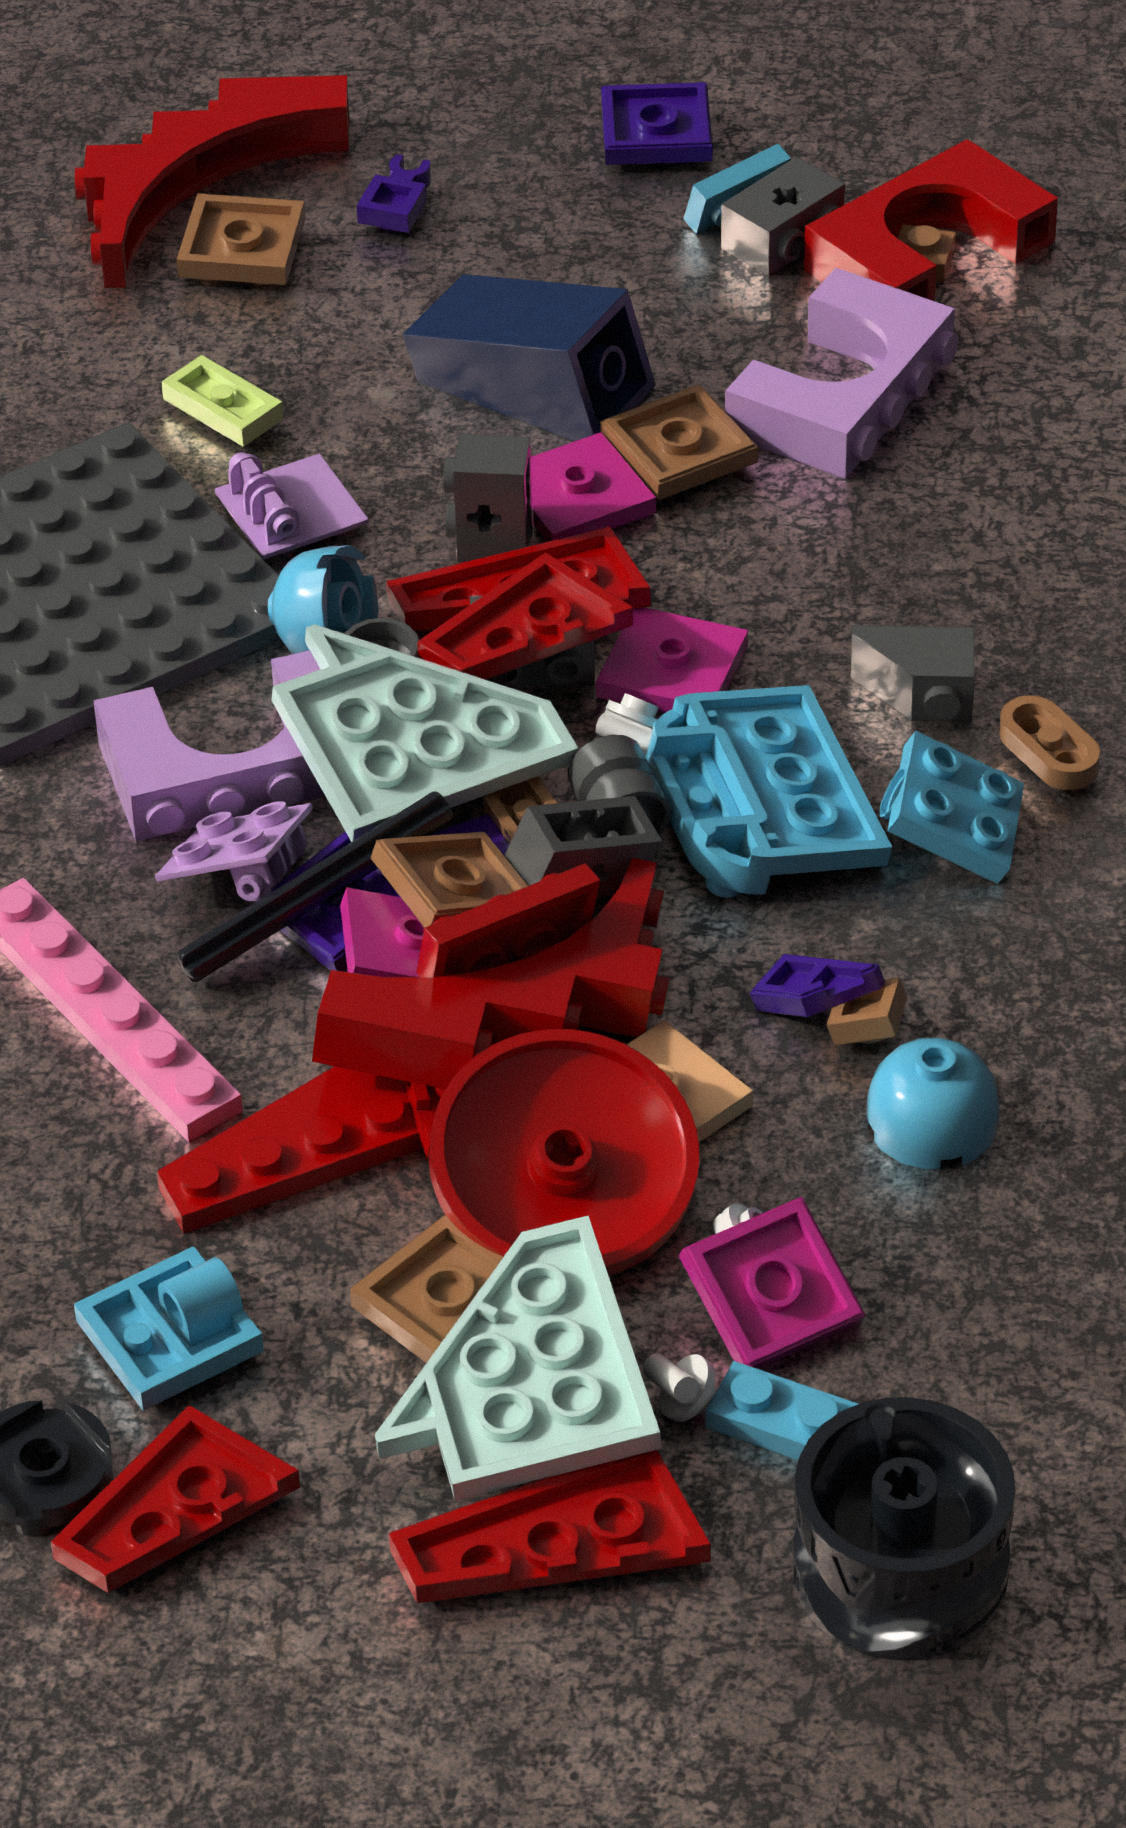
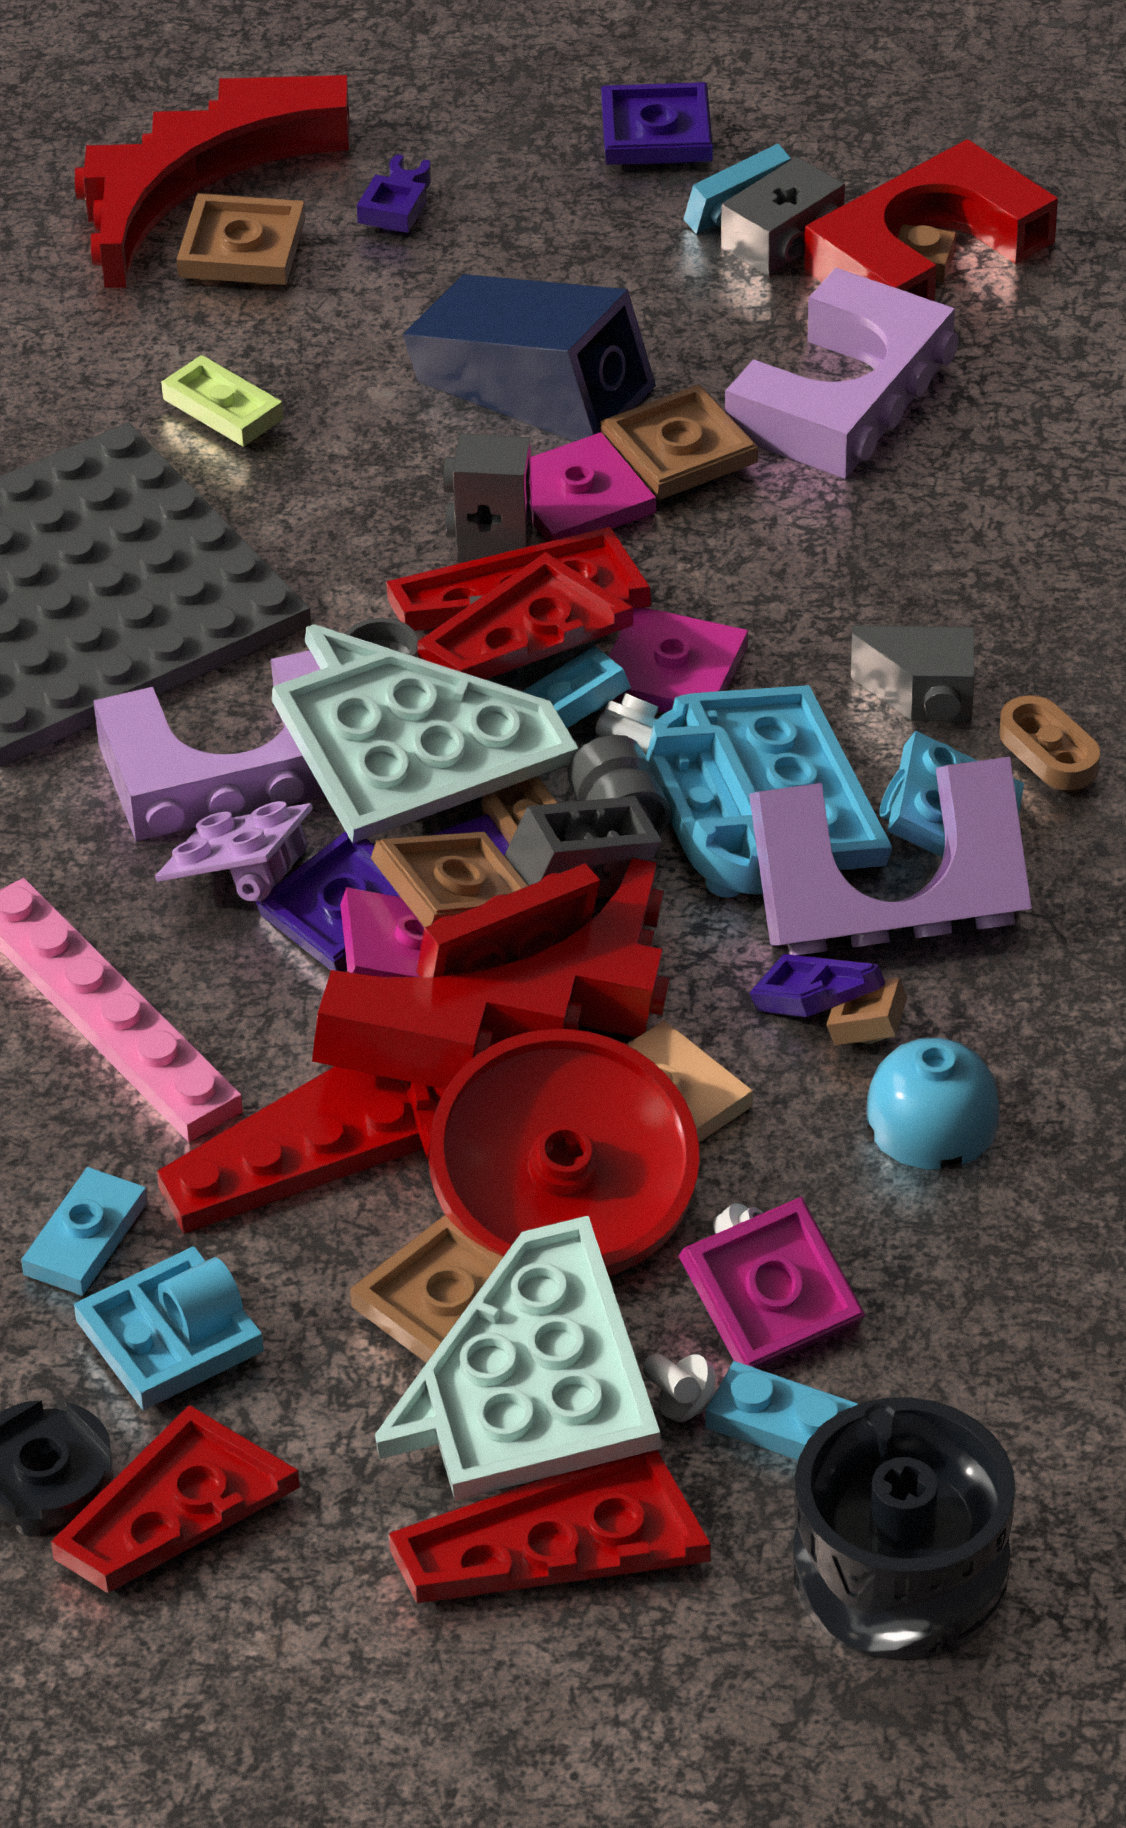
black axle [177,791,454,982] -> none
lavender hinge [215,452,369,560] -> none
medium azure cylinder [268,545,379,654] -> none
none -> medium azure plate [21,1167,148,1296]
none -> medium azure plate [522,646,631,728]
none -> lavender arch [749,757,1032,955]

